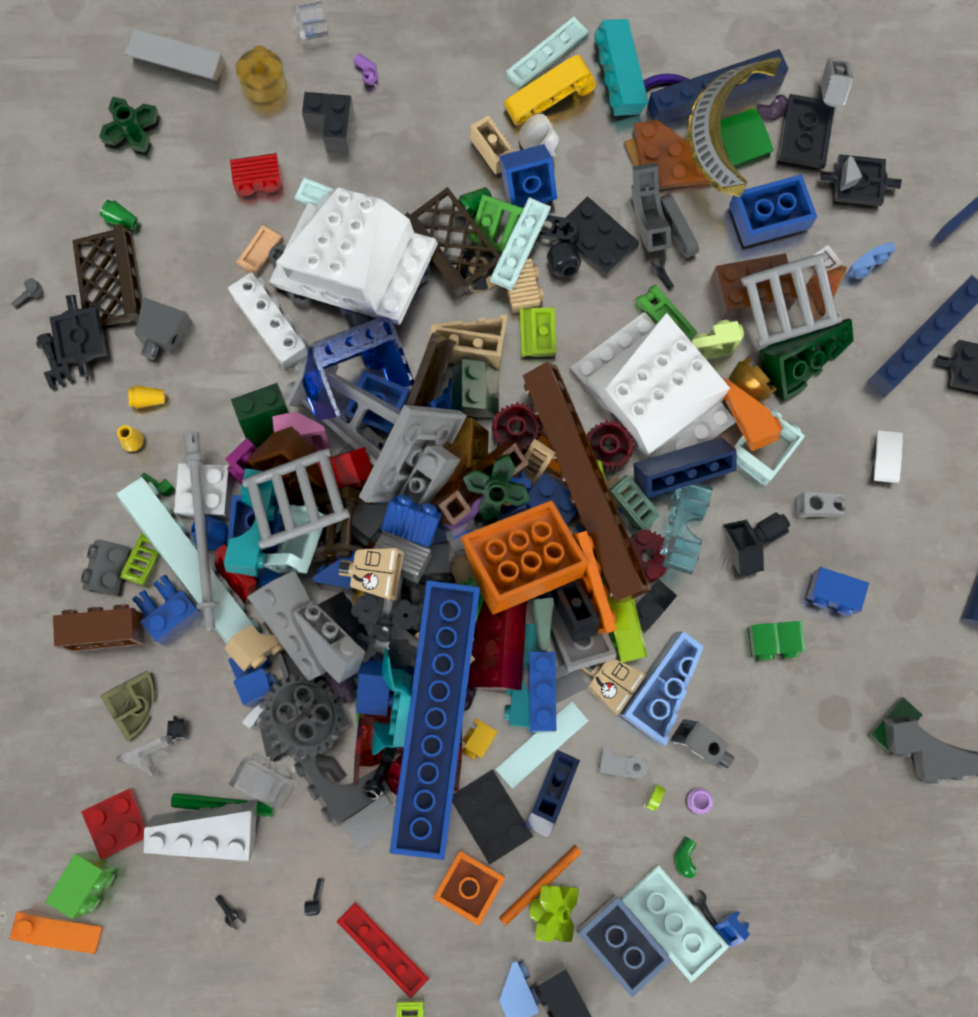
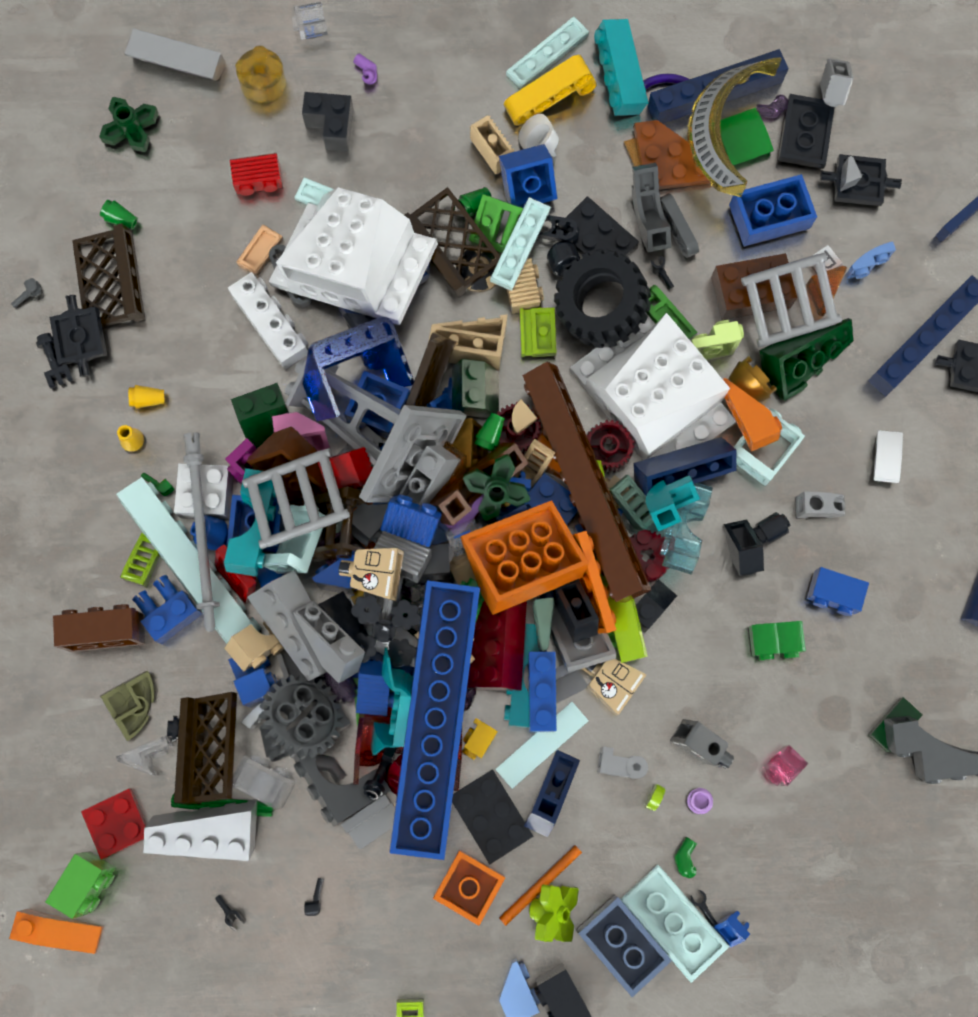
dark grey bracket [81,539,130,596] -> none
dark grey torso [135,298,192,360] -> none
red tile [336,901,429,999] -> none
light blue wedge [619,631,704,746] -> none
none -> dark brown fence [174,692,237,805]
none -> green cone [474,413,505,452]
none -> tan tile [512,399,537,435]
none -> black tyre [554,249,651,348]
none -> teal brick [646,475,700,532]
none -> clear pink brick [763,745,808,786]

